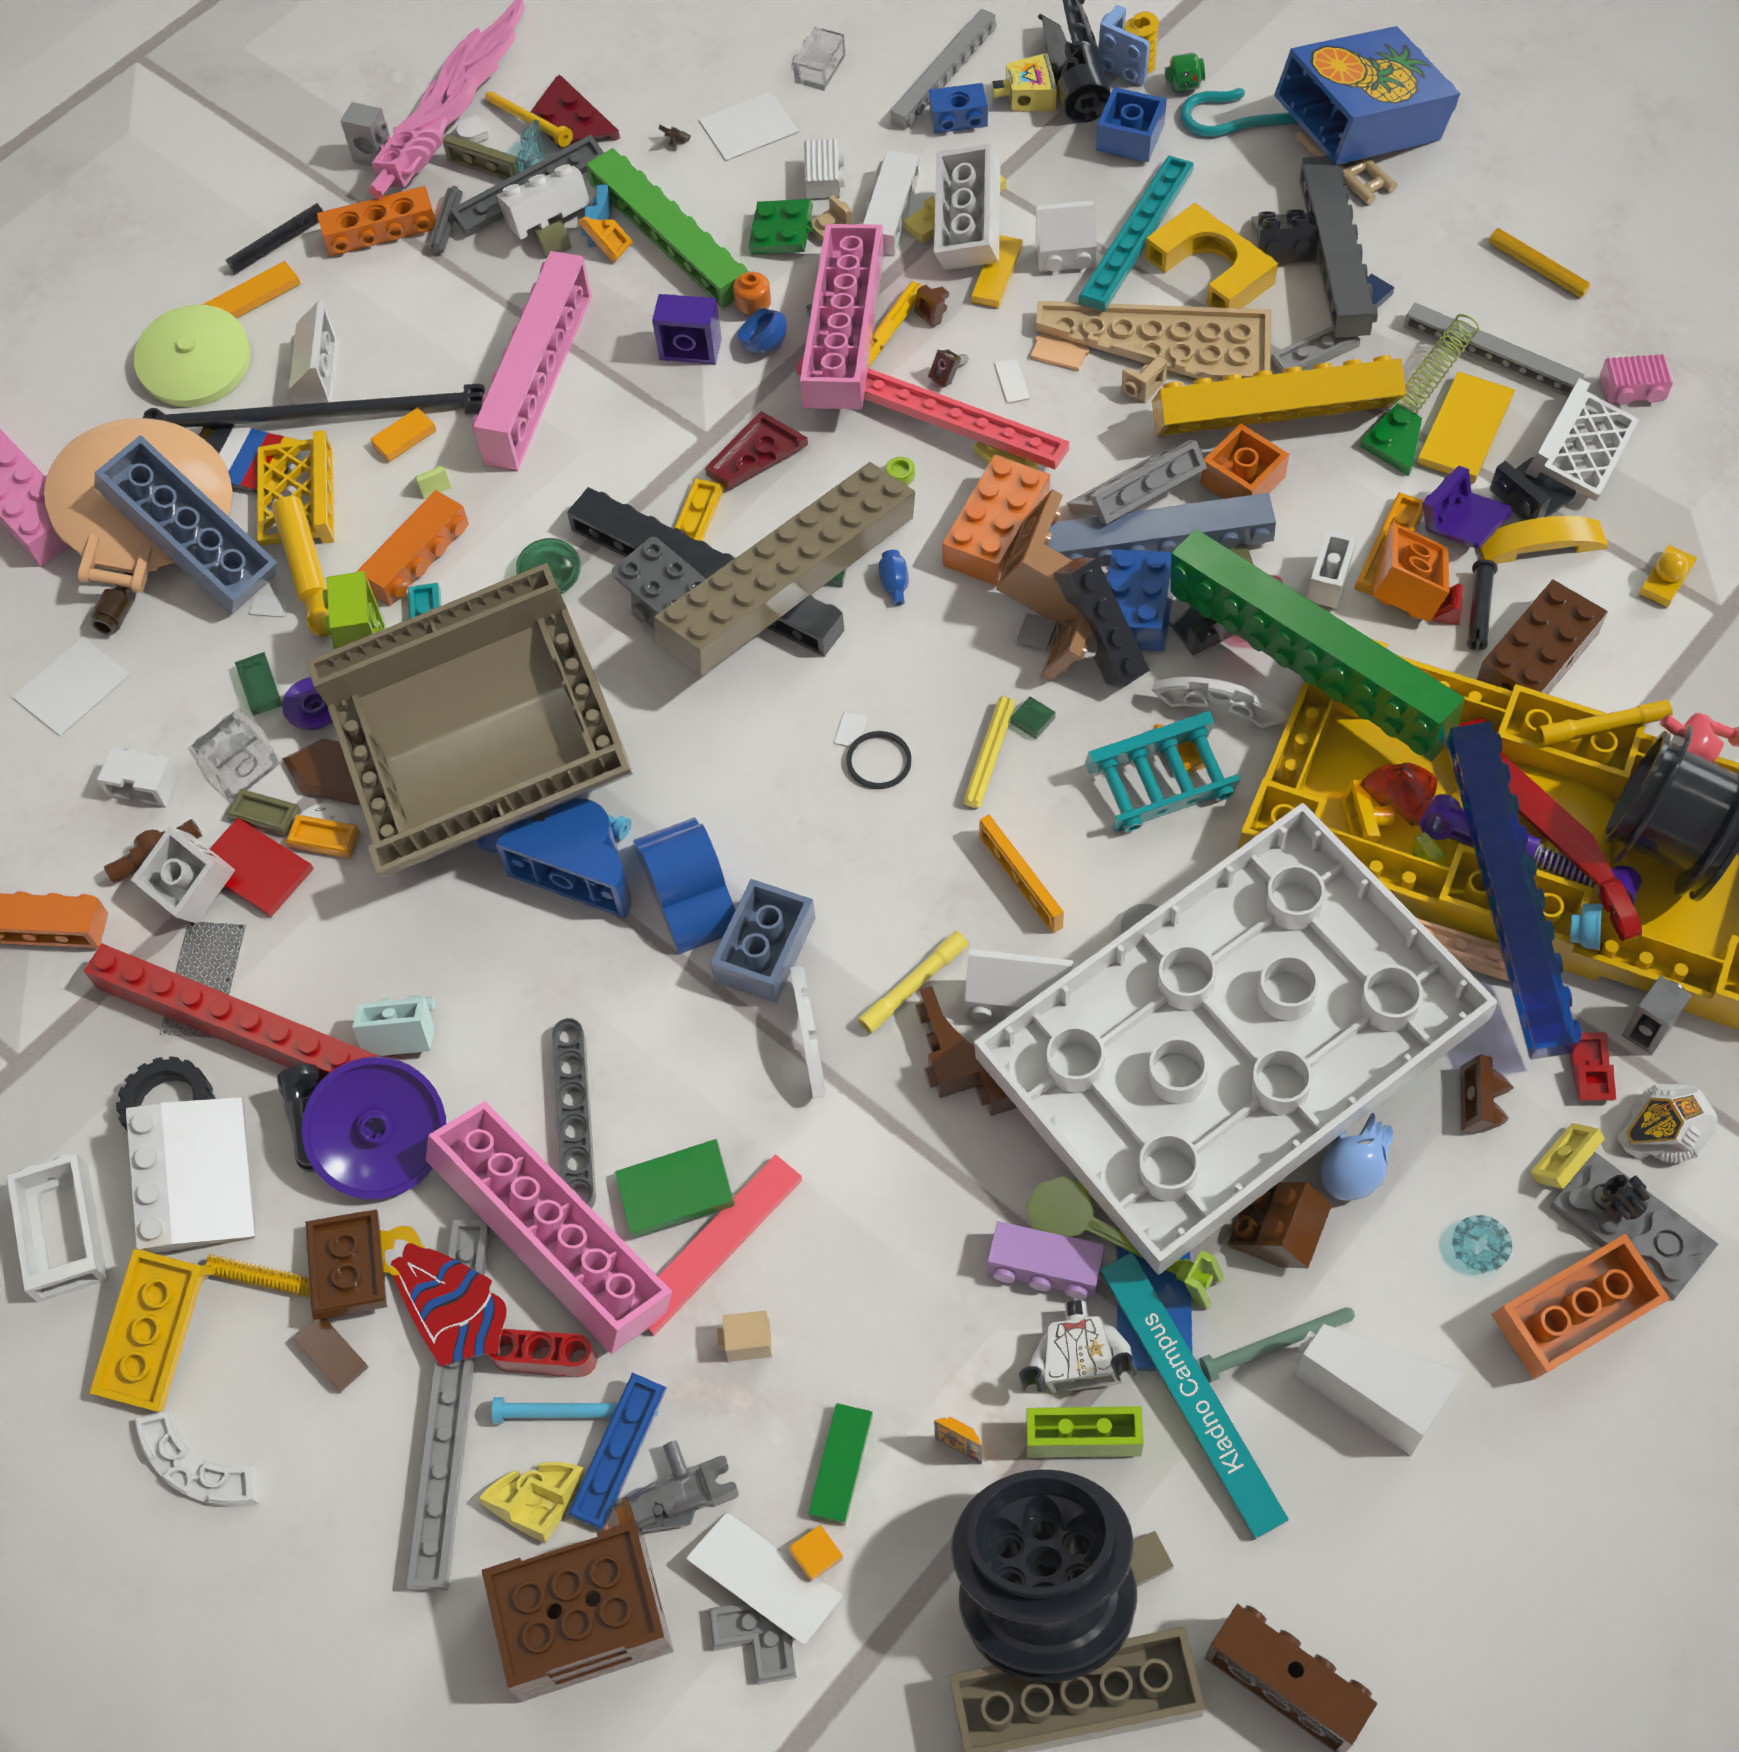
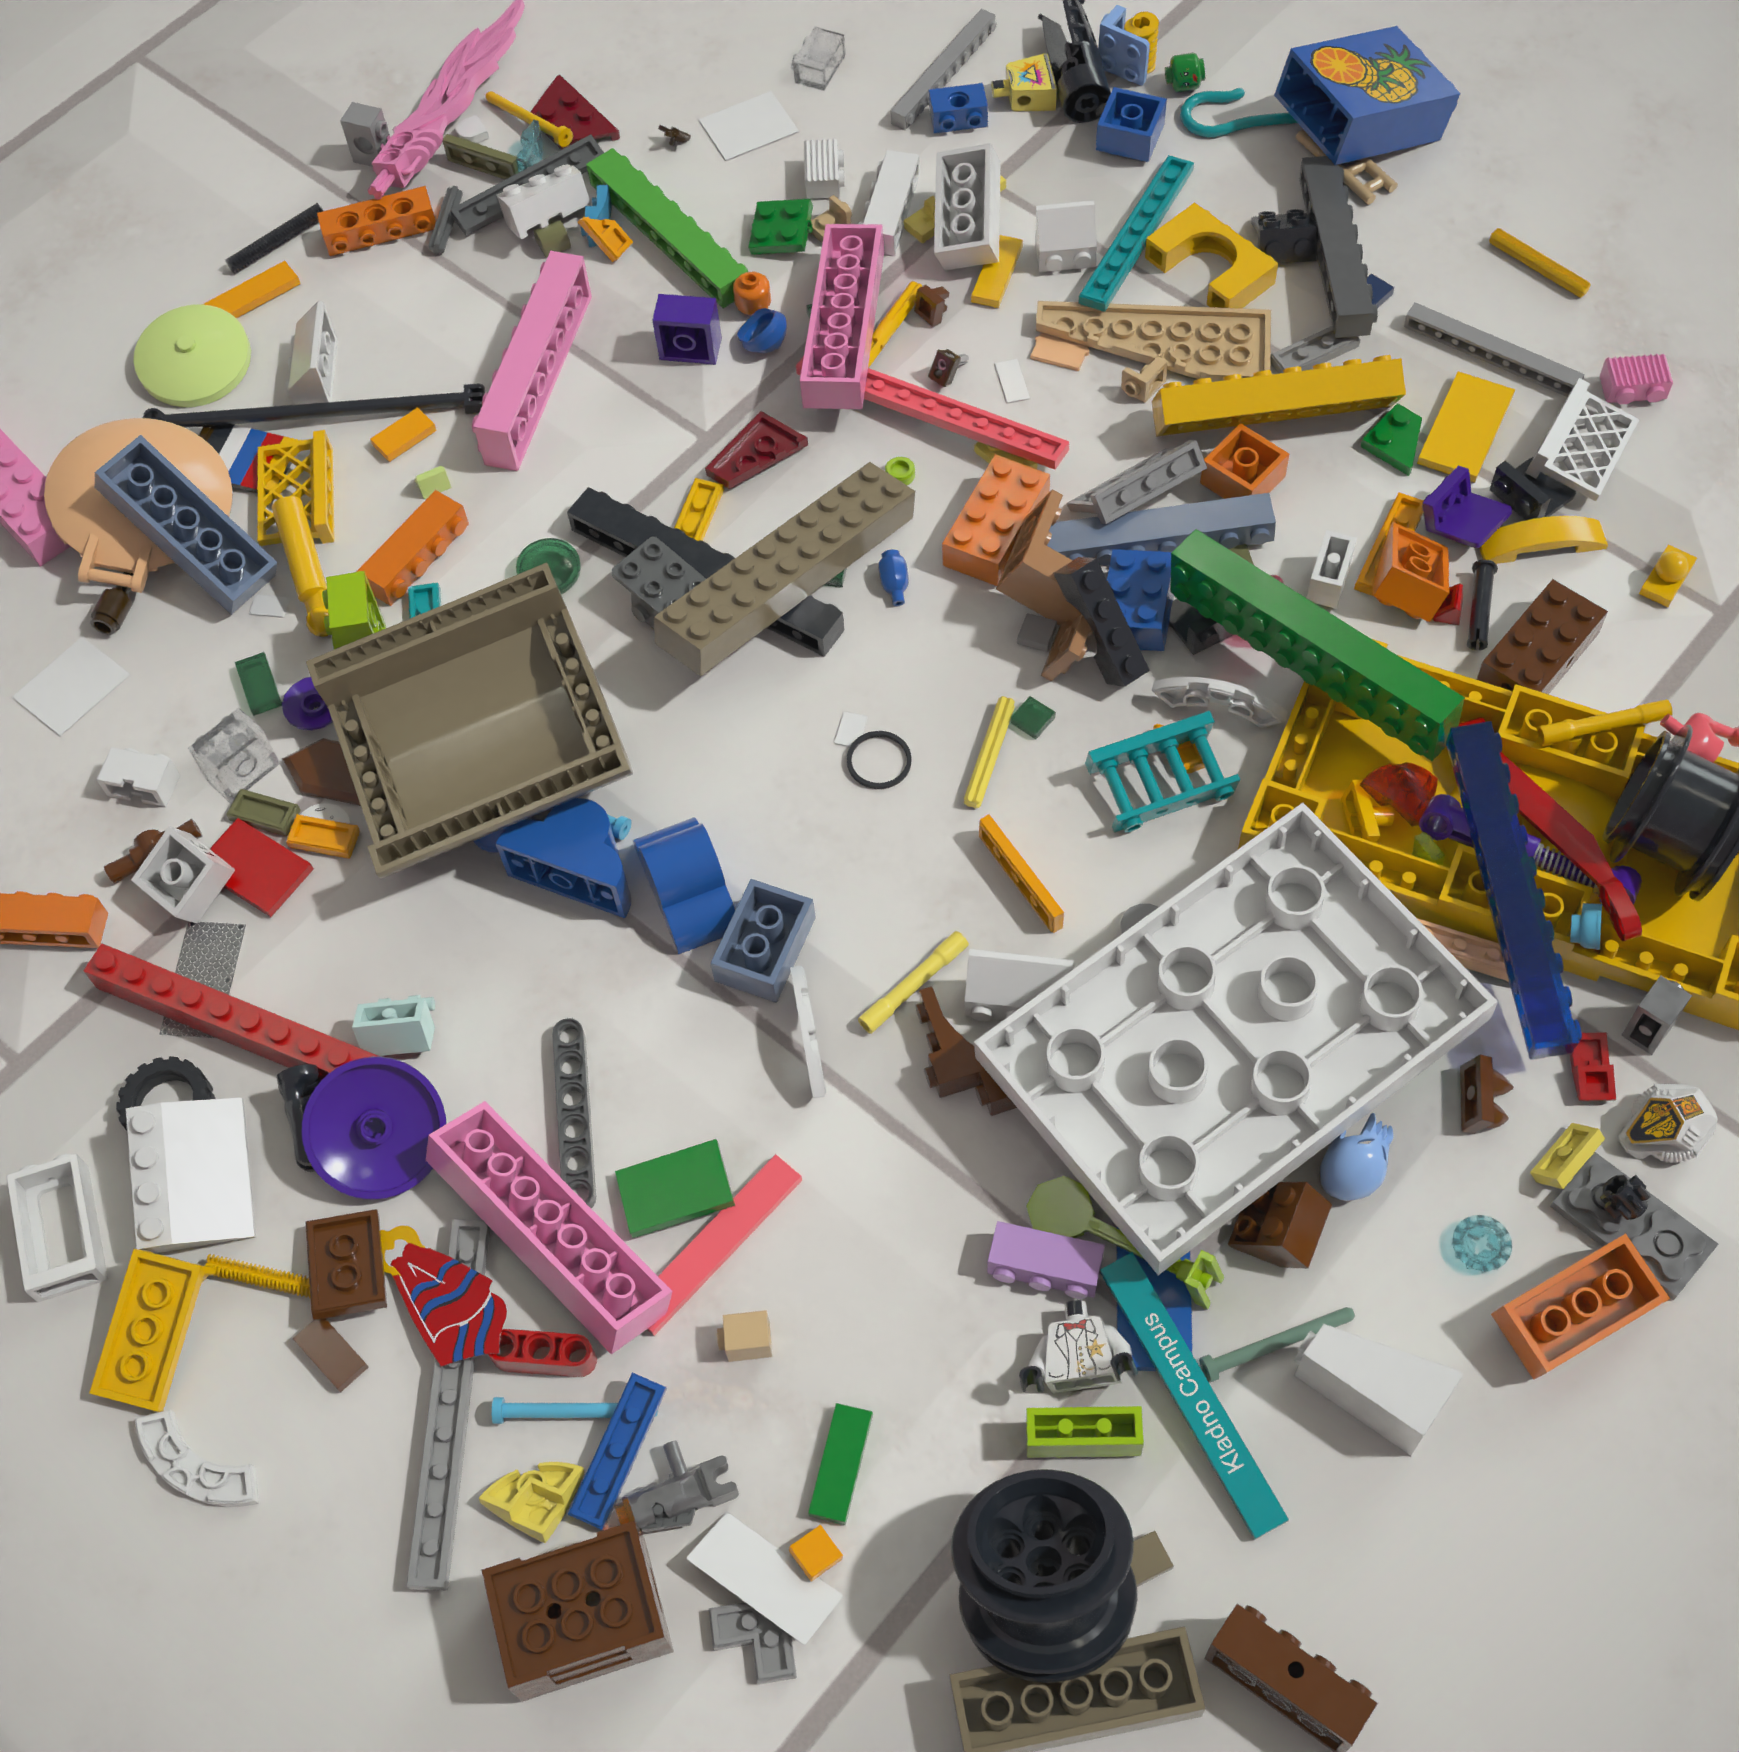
piece [934,1416,982,1464] -> none
yellowish green piece [1395,314,1479,414] -> none

